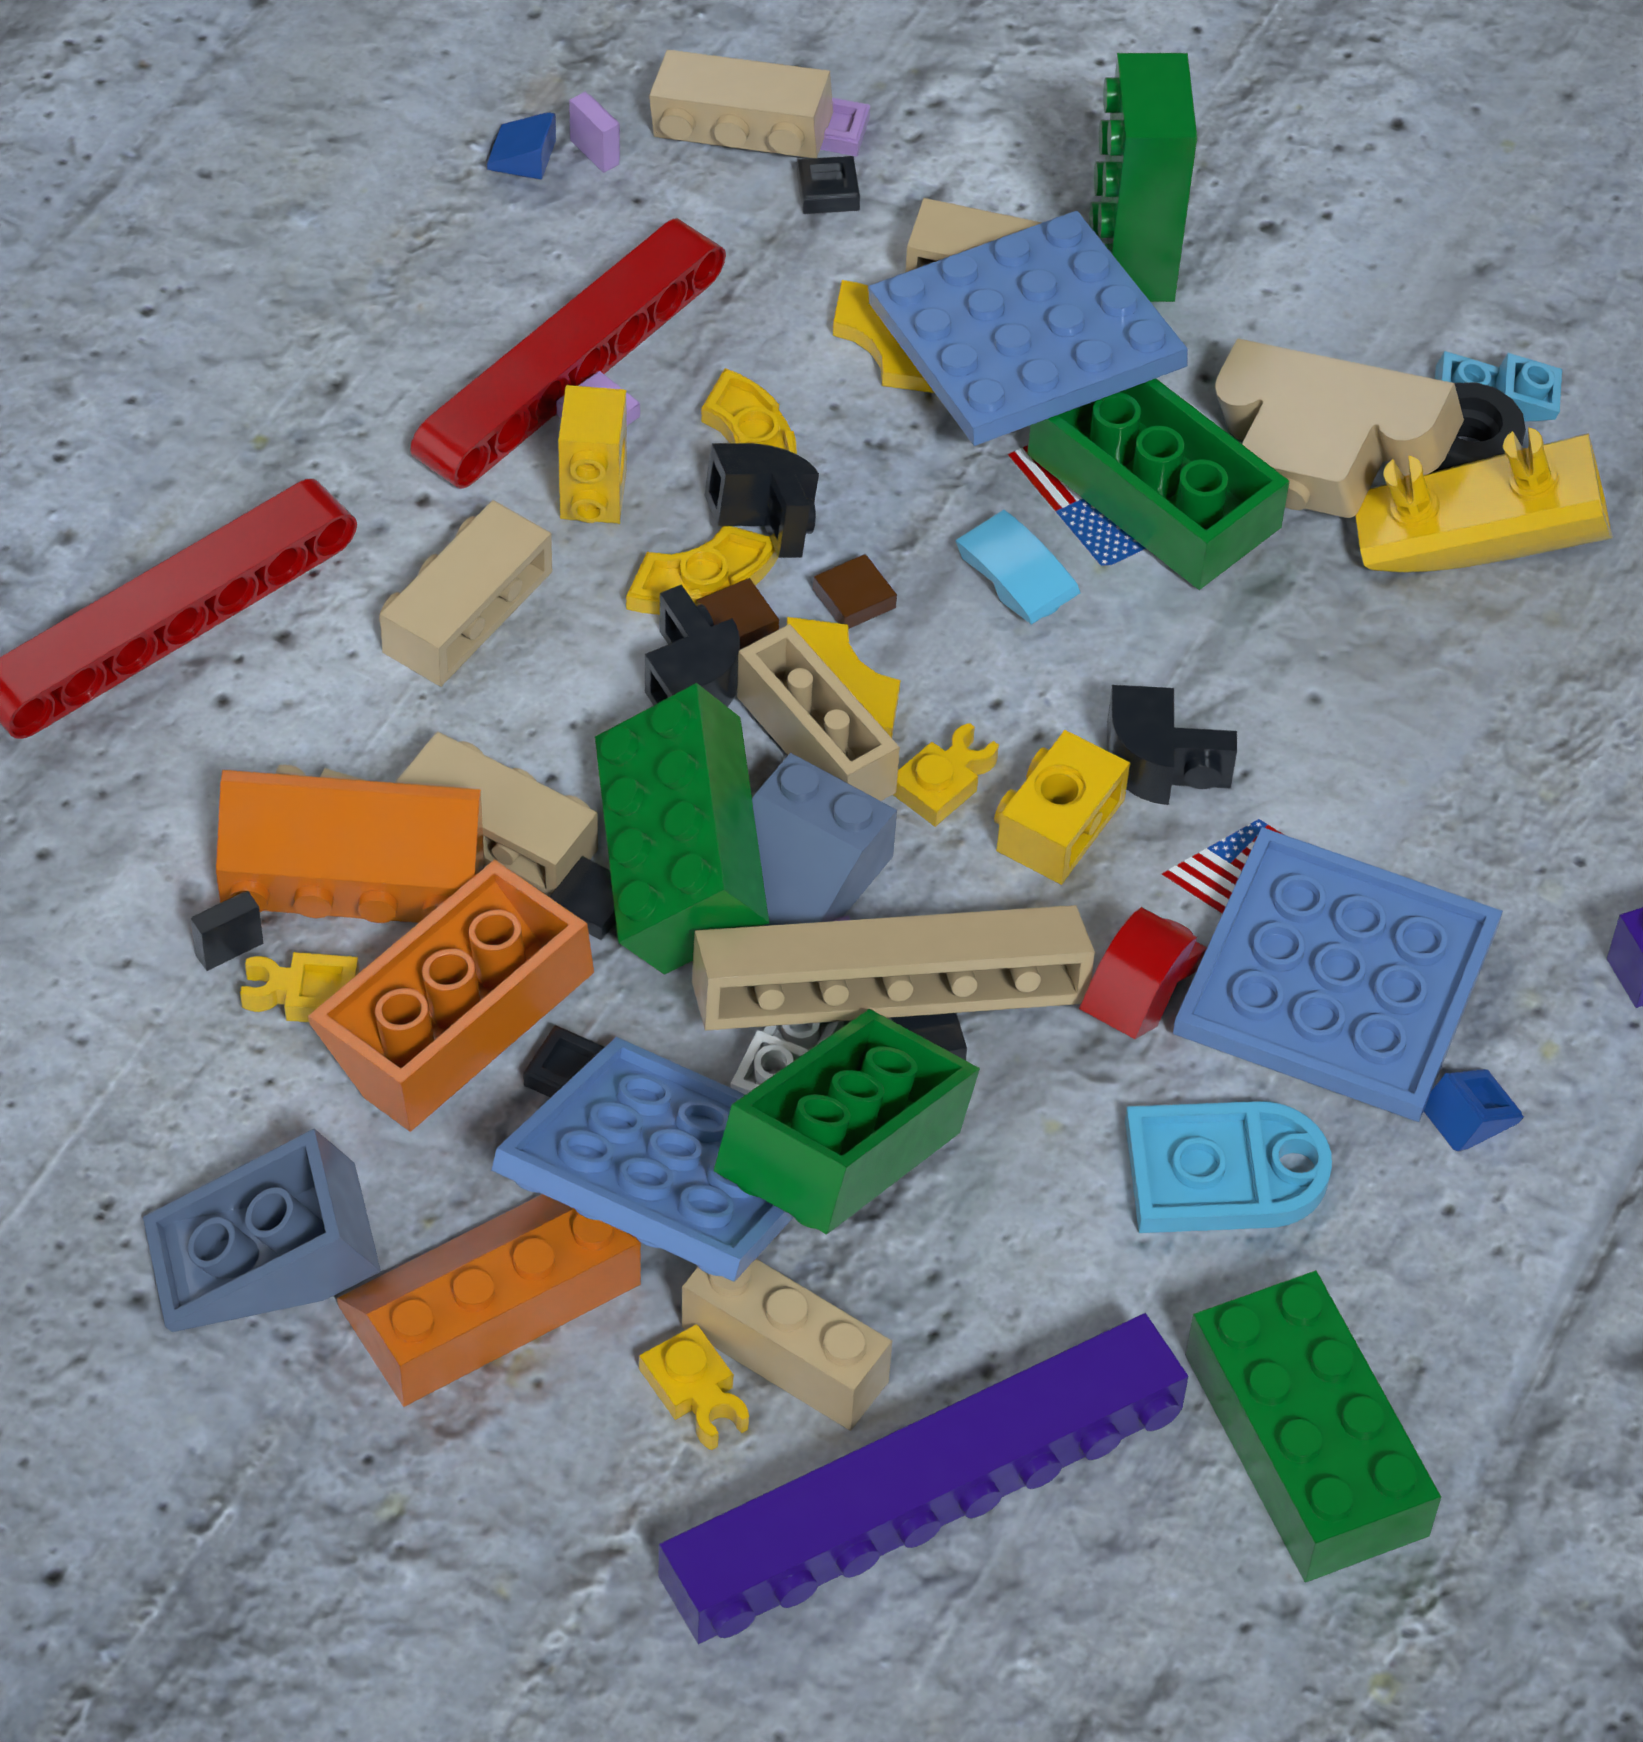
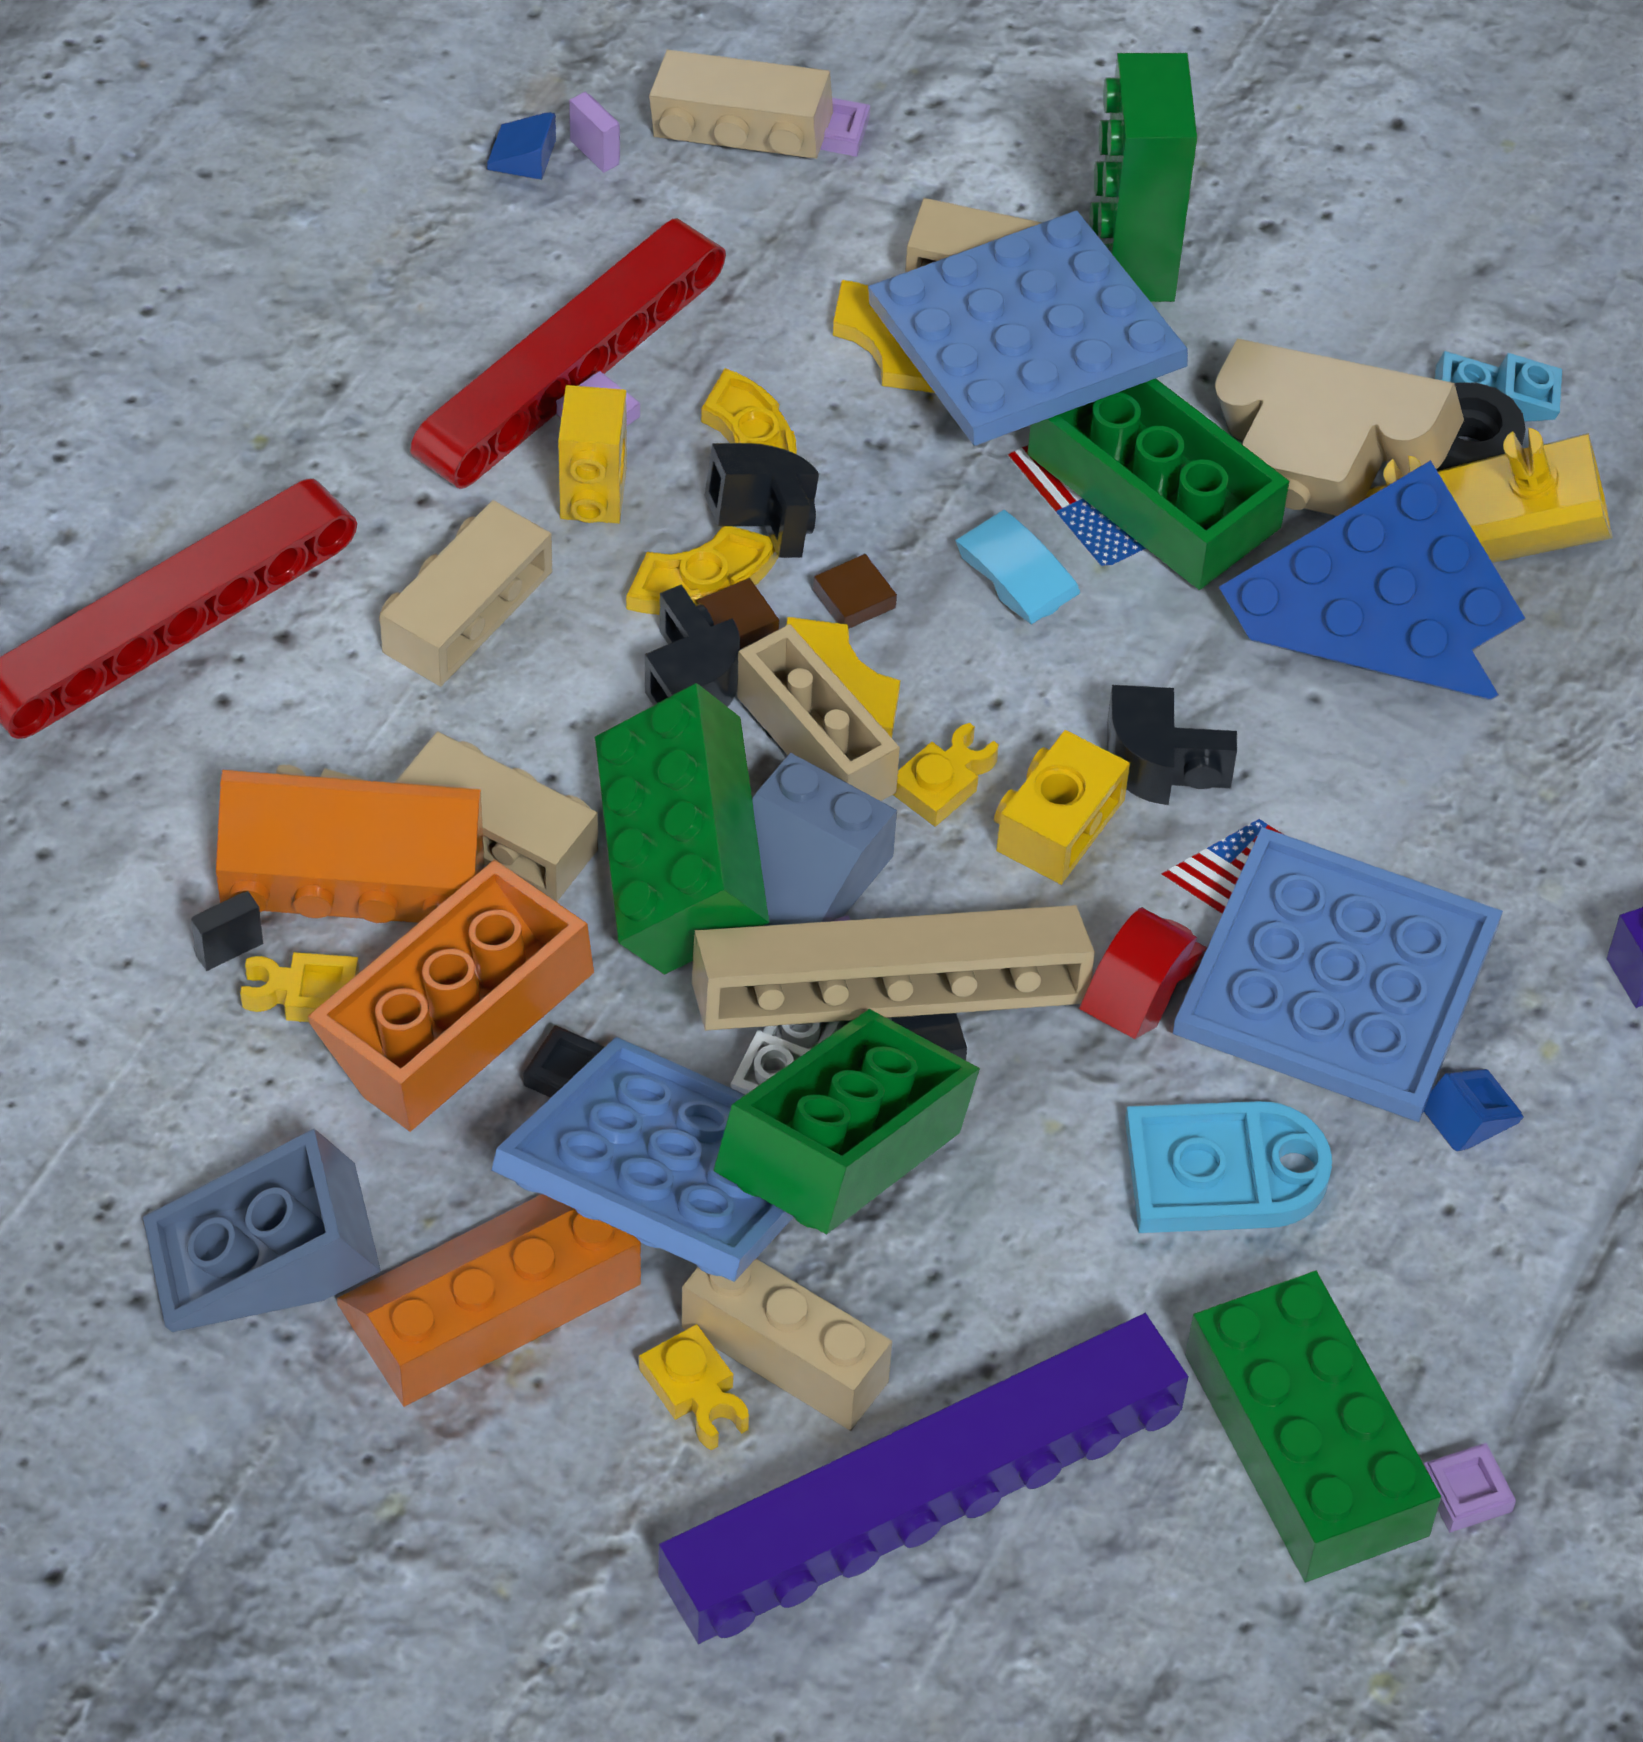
black tile [550,856,616,941] -> none
black tile [797,156,860,214] -> none
none -> blue wing [1219,460,1525,701]
none -> lavender tile [1424,1443,1516,1533]

